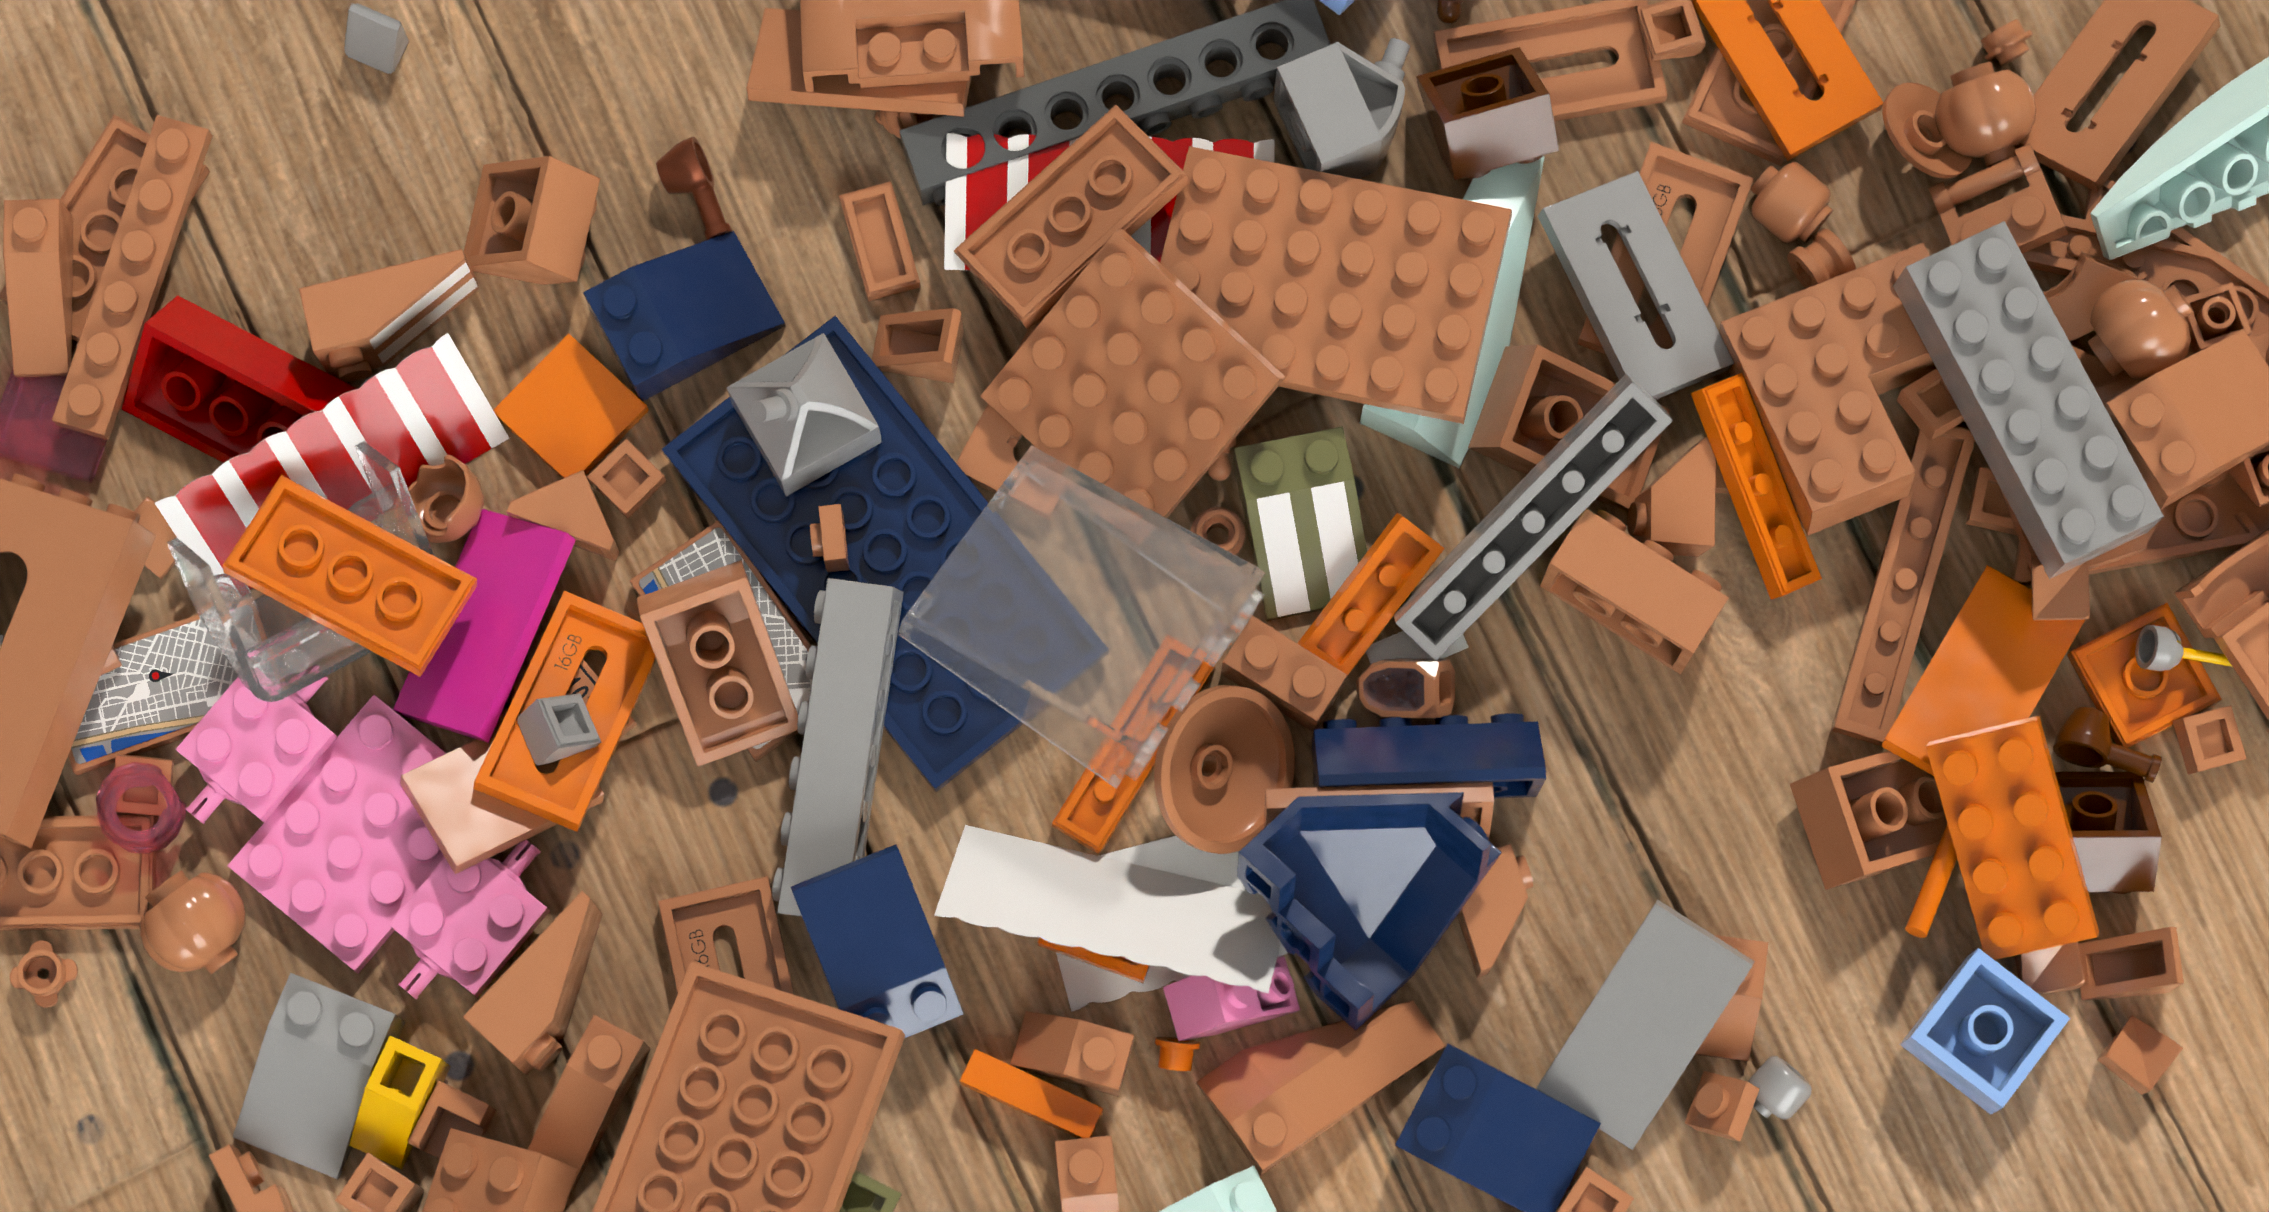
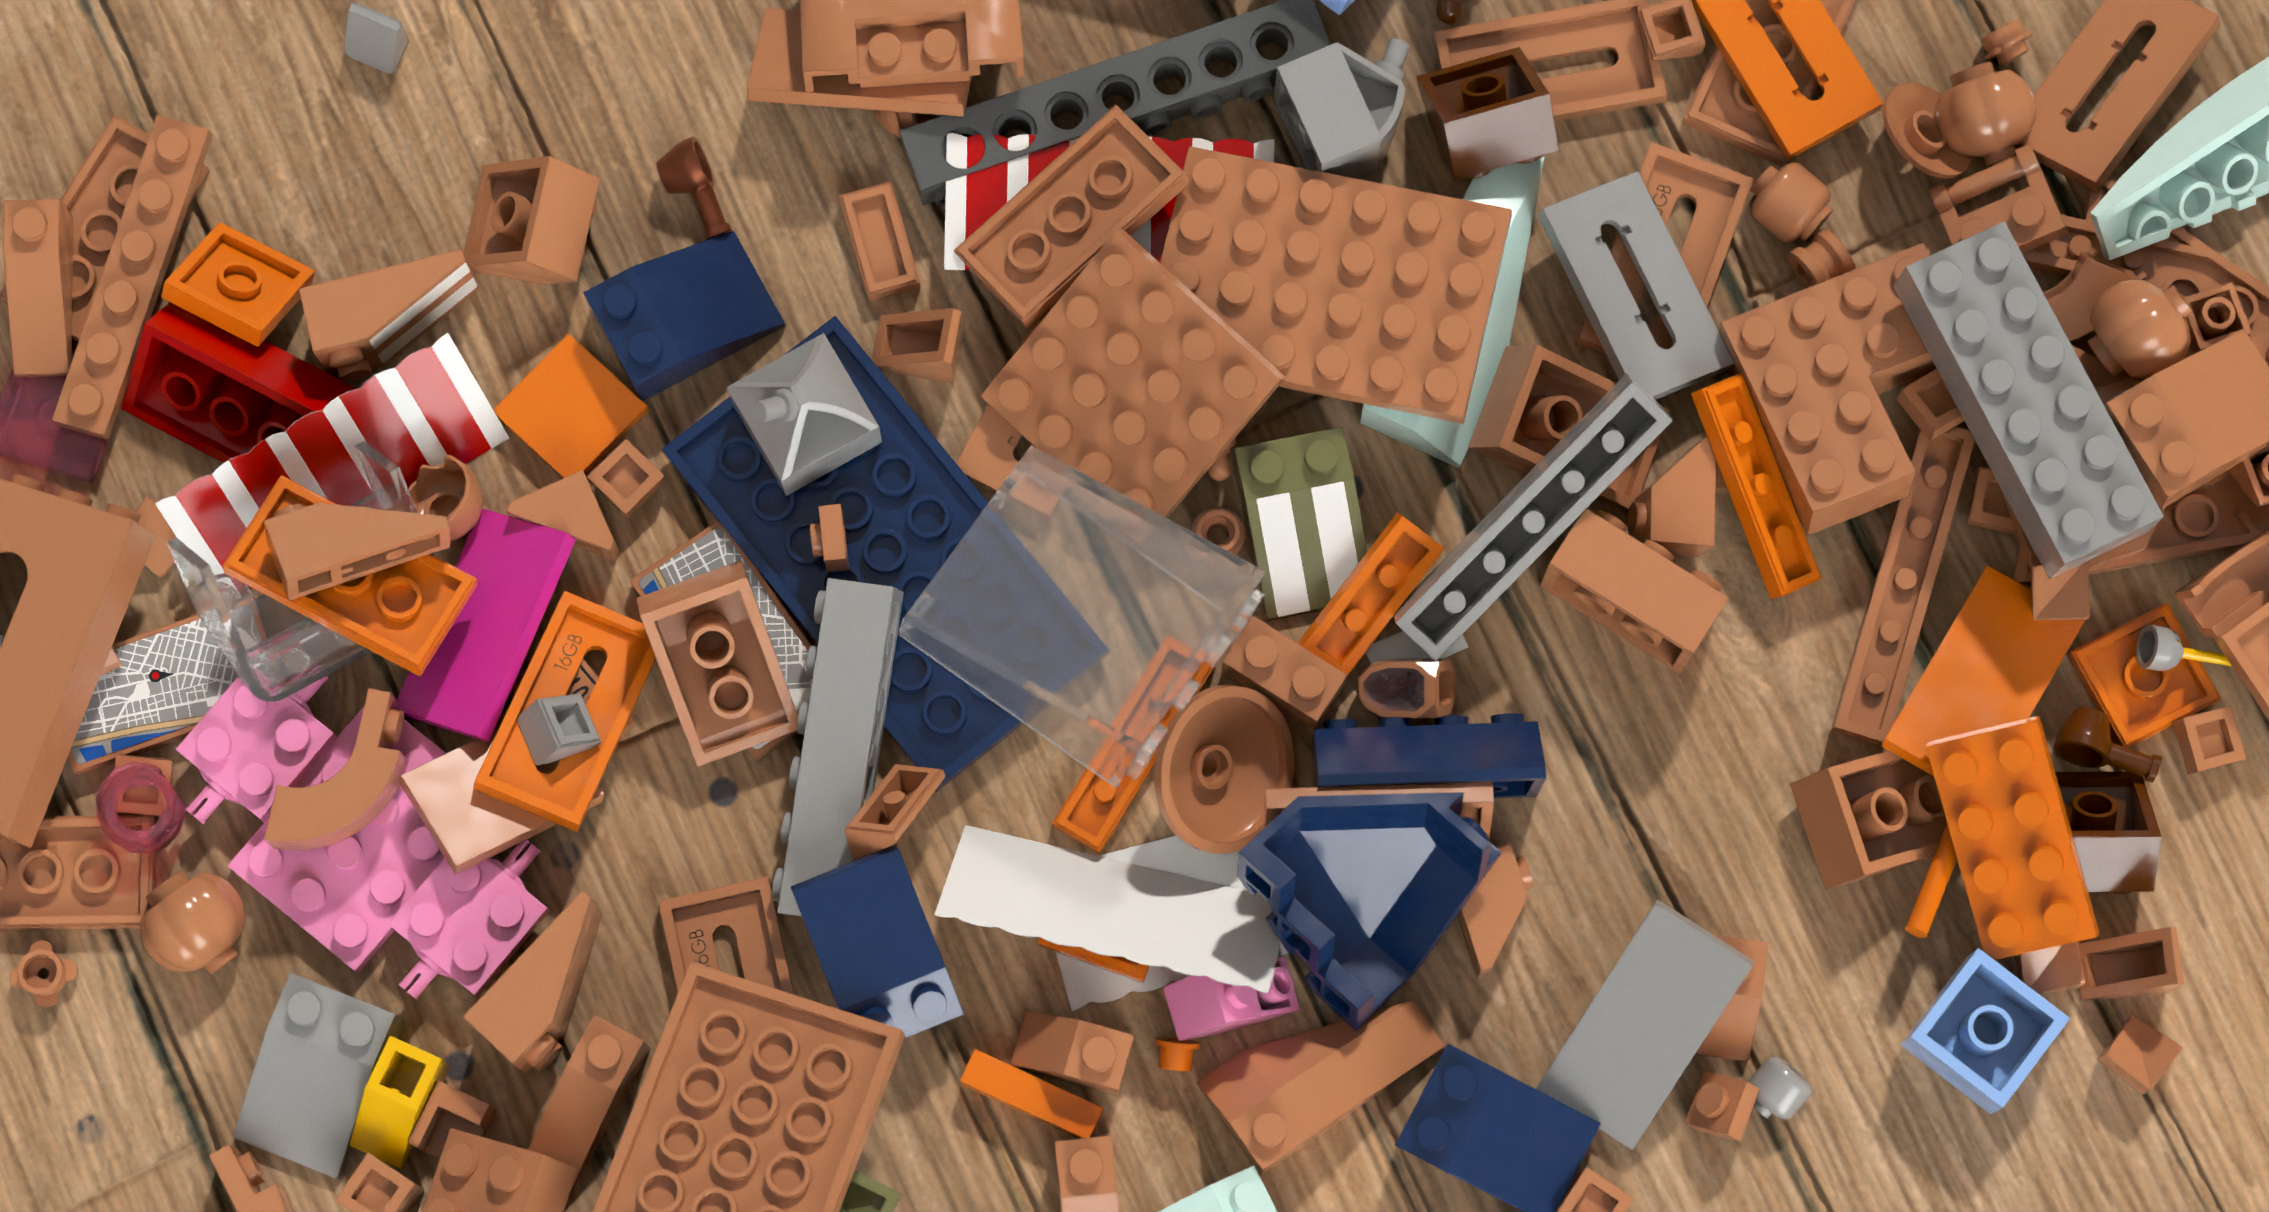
none -> orange plate [161,222,315,347]
none -> nougat slope [264,503,450,601]
none -> nougat arch [264,688,408,851]
none -> nougat slope [844,764,945,861]

